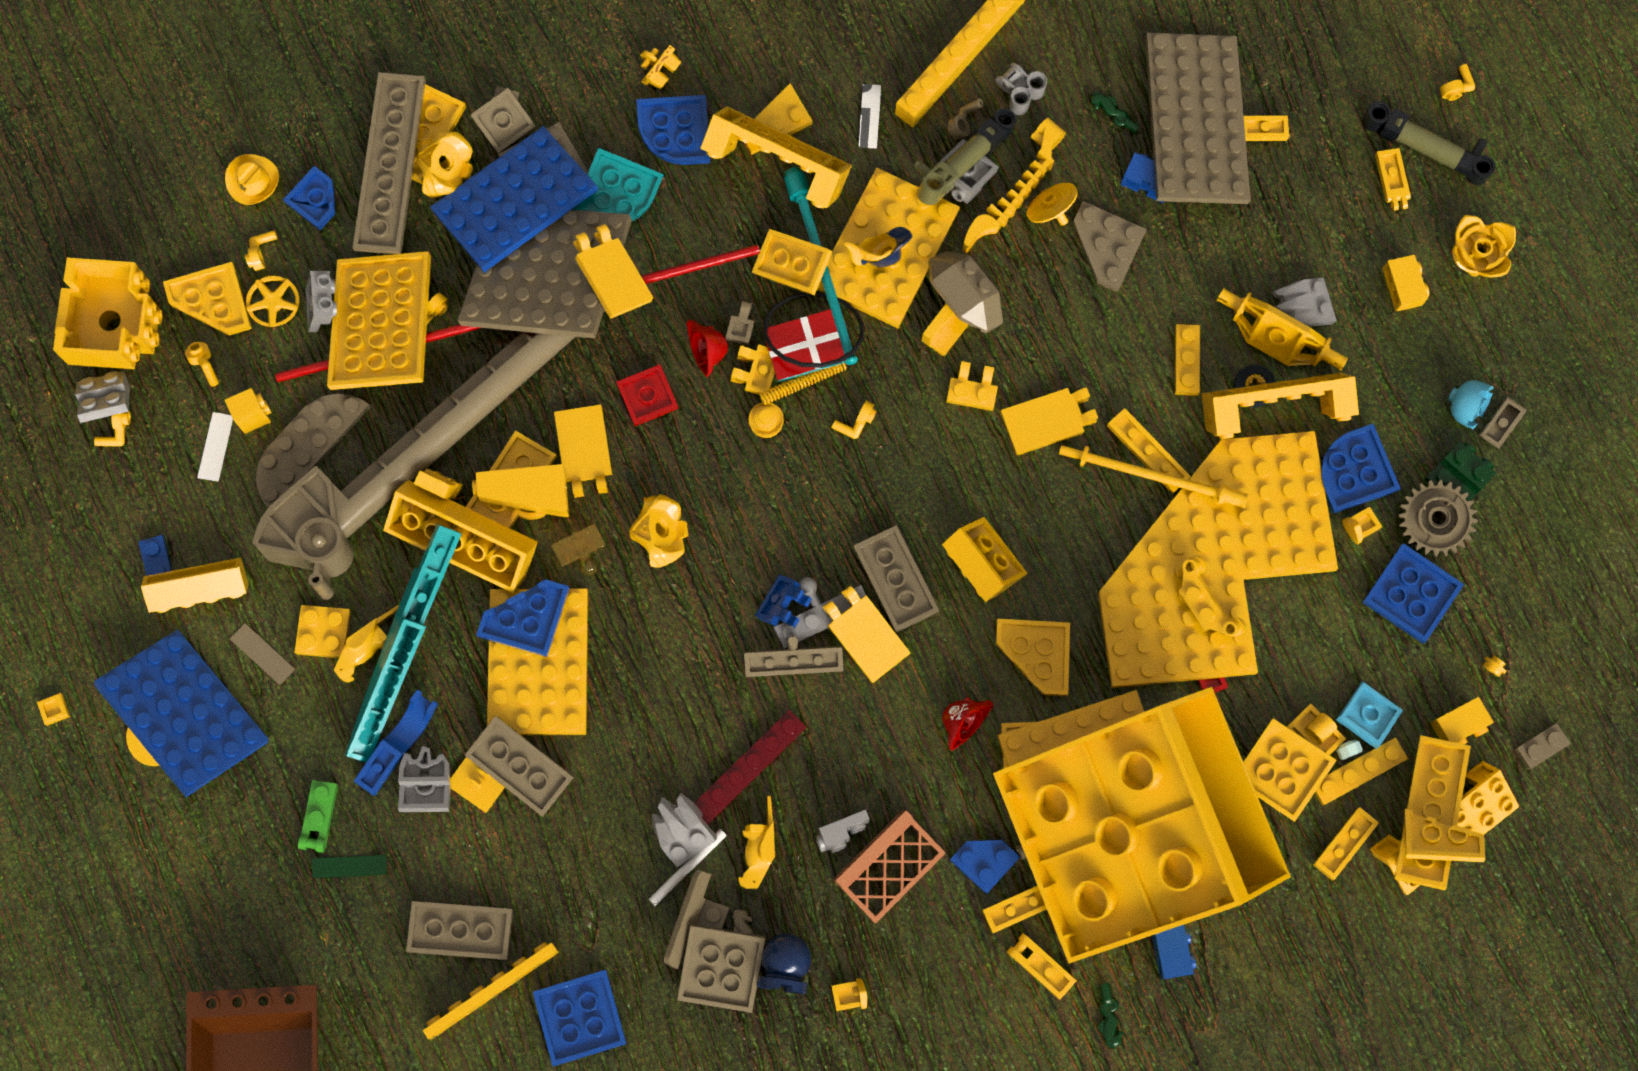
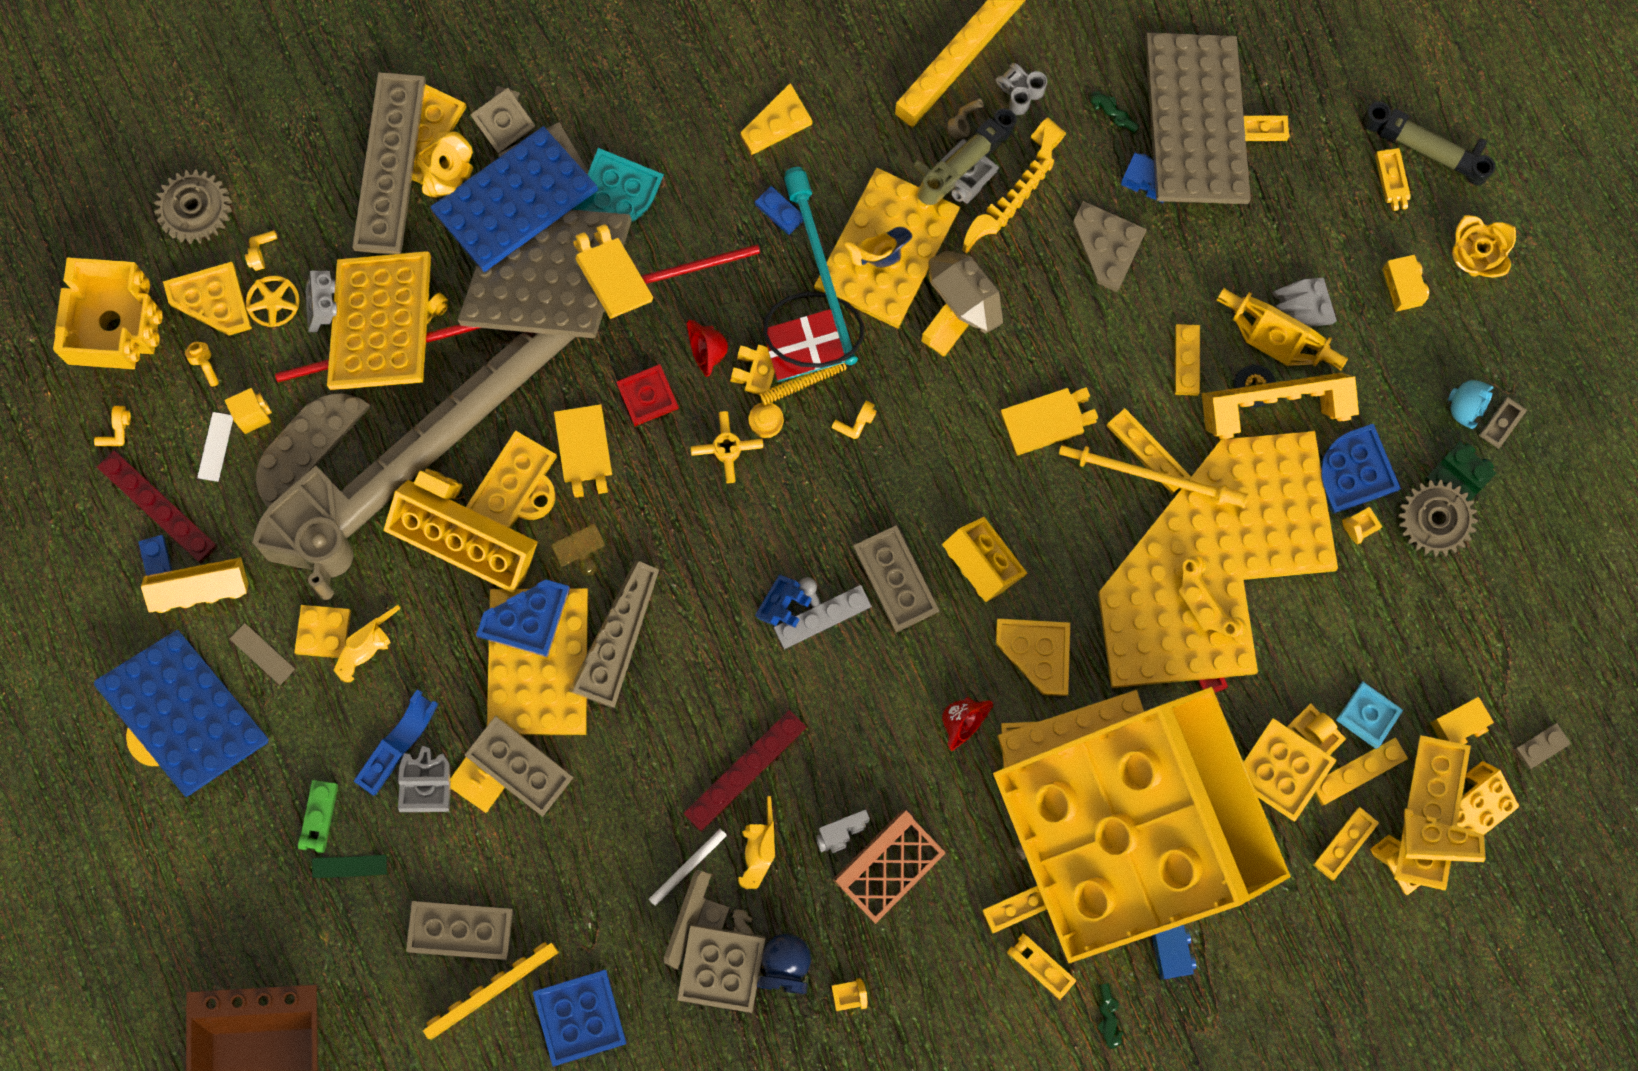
yellow tile [37,693,71,726] -> none
light grey plate [75,371,130,423] -> none
yellow hat [225,154,279,205] -> none
blue plate [283,166,336,231] -> none
teal slope [345,524,461,762] -> none
yellow slope [472,464,569,517] -> none
yellow piece [629,494,688,568] -> none
blue plate [636,95,710,165] -> none
yellow hips [640,45,681,89] -> none
light grey plate [651,793,717,868] -> none
yellow plate [700,106,852,208] -> none
dark tan plate [726,301,755,345] -> none
dark tan plate [744,632,843,677] -> none
yellow plate [752,229,832,296] -> none
yellow tile [822,586,910,683] -> none
white sticker [859,84,881,149] -> none
yellow plate [946,361,998,411] -> none
blue plate [950,840,1020,894] -> none
yellow shield [1026,183,1078,226] -> none
light aqua tile [1336,740,1363,760] -> none
blue plate [1362,543,1464,644] -> none
yellow plate [1439,64,1475,101] -> none
yellow plate [1482,655,1507,677] -> none
none -> dark red plate [97,450,218,564]
none -> dark tan gear [154,169,232,244]
none -> dark tan wing [569,561,659,708]
none -> yellow bar [691,411,763,483]
none -> blue plate [755,186,804,235]

